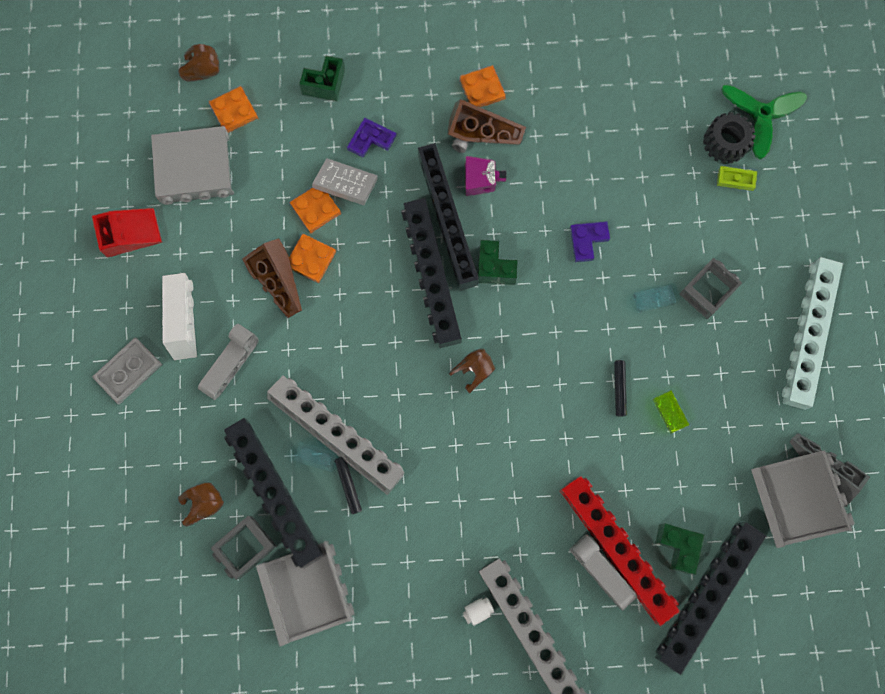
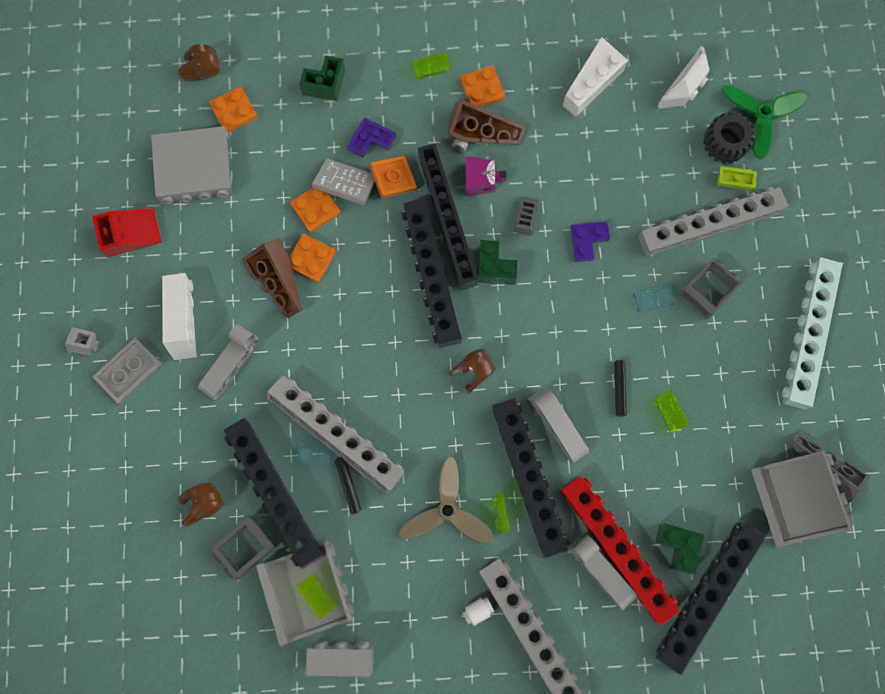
none -> light grey brick [65,327,99,356]
none -> clear neon green plate [296,573,337,620]
none -> light grey brick [306,641,374,677]
none -> orange plate [370,155,417,198]
none -> dark tan piece [399,457,494,543]
none -> clear neon green plate [412,52,451,80]
none -> clear neon green plate [491,492,510,534]
none -> black brick [492,398,570,558]
none -> dark grey slope [513,197,539,235]
none -> light grey beam [527,388,589,464]
none -> white wedge [563,37,628,117]
none -> light grey brick [638,187,789,257]
none -> white wedge [658,46,709,109]

